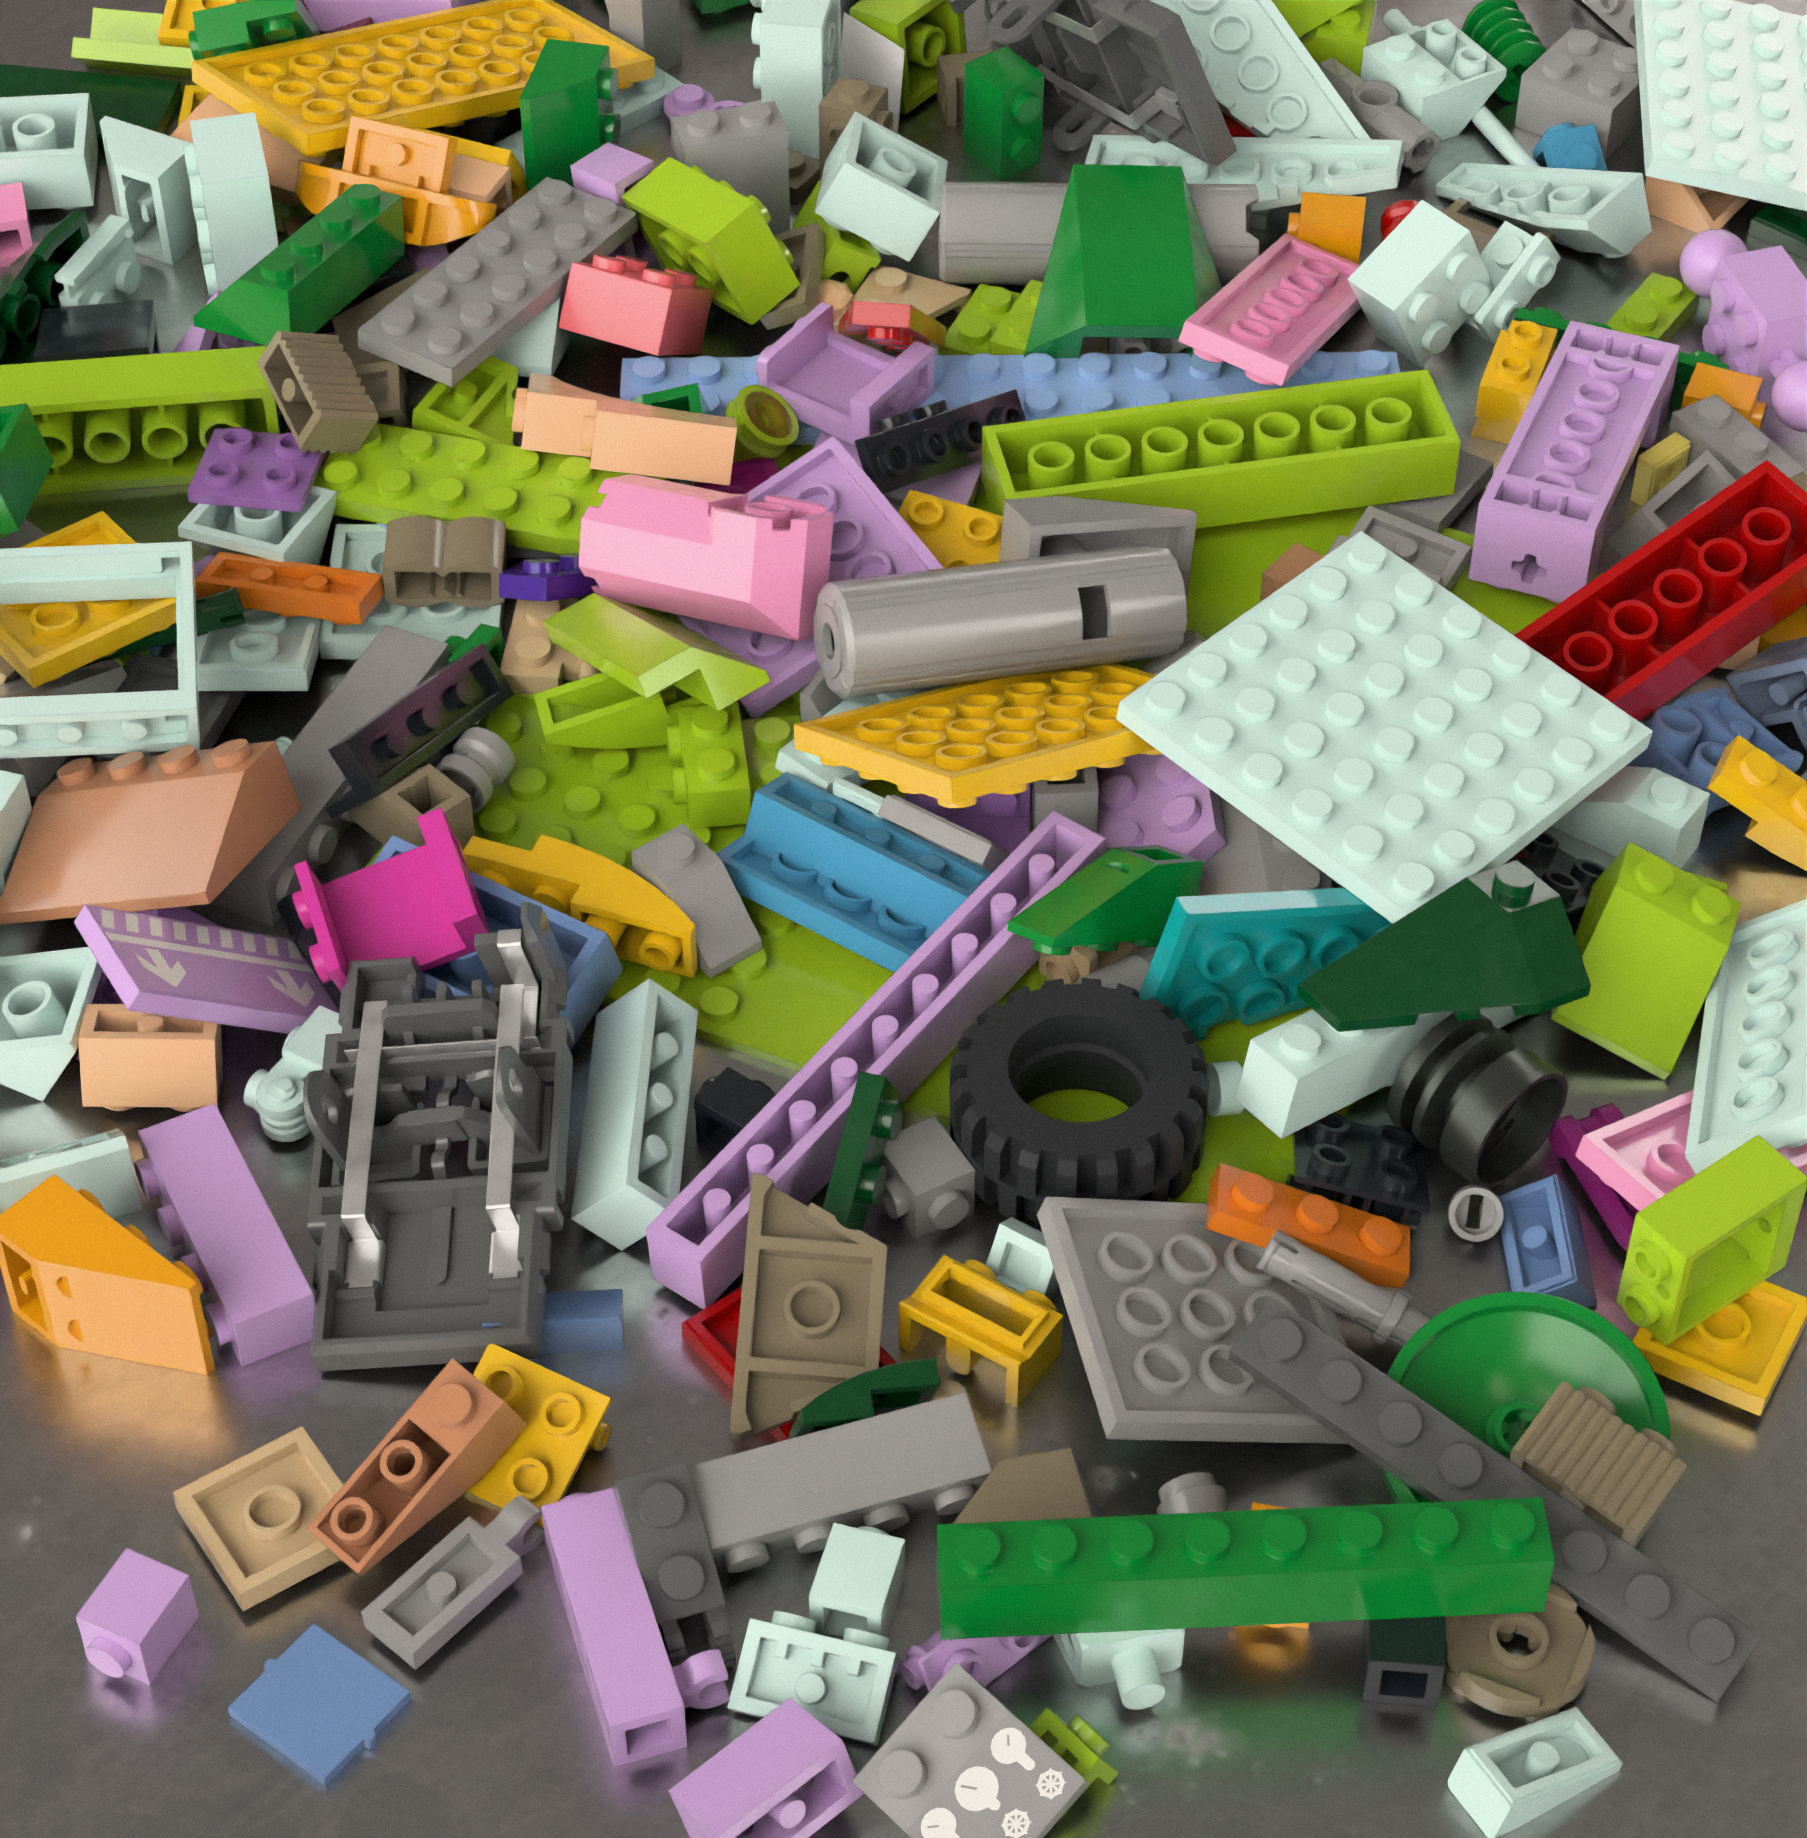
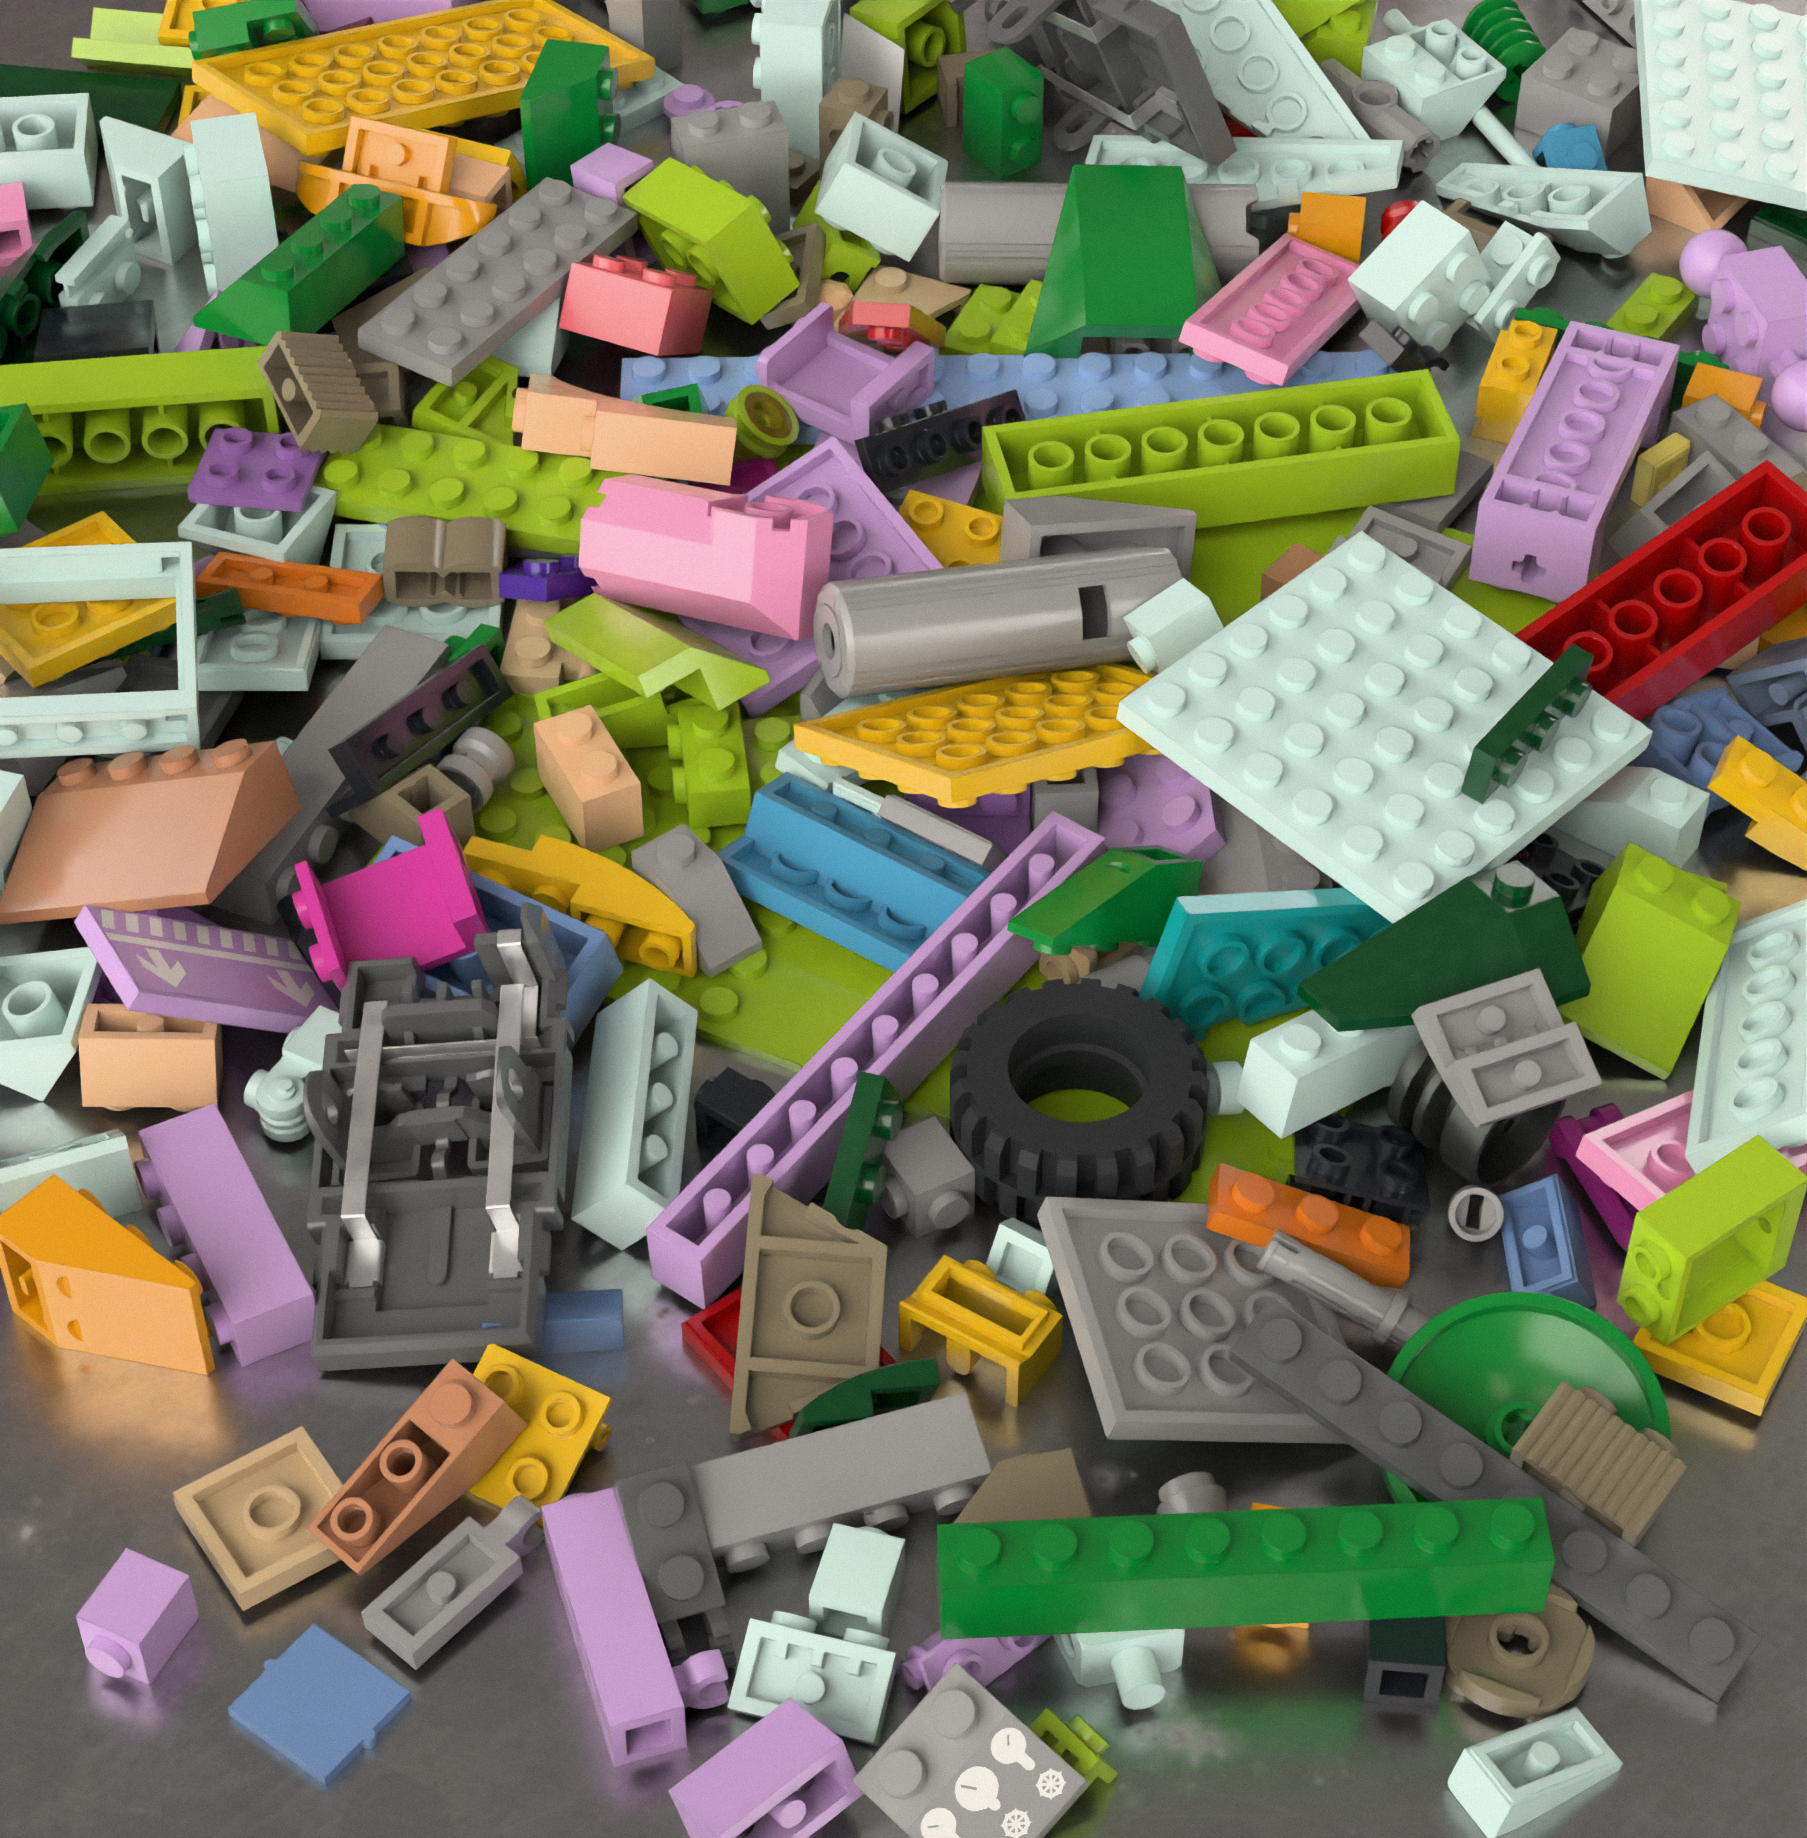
none -> light nougat brick [533,704,644,853]
none -> light aqua brick [1123,578,1224,674]
none -> black plate [1359,318,1449,373]
none -> light grey slope [1411,968,1603,1128]
none -> dark green plate [1460,643,1594,805]

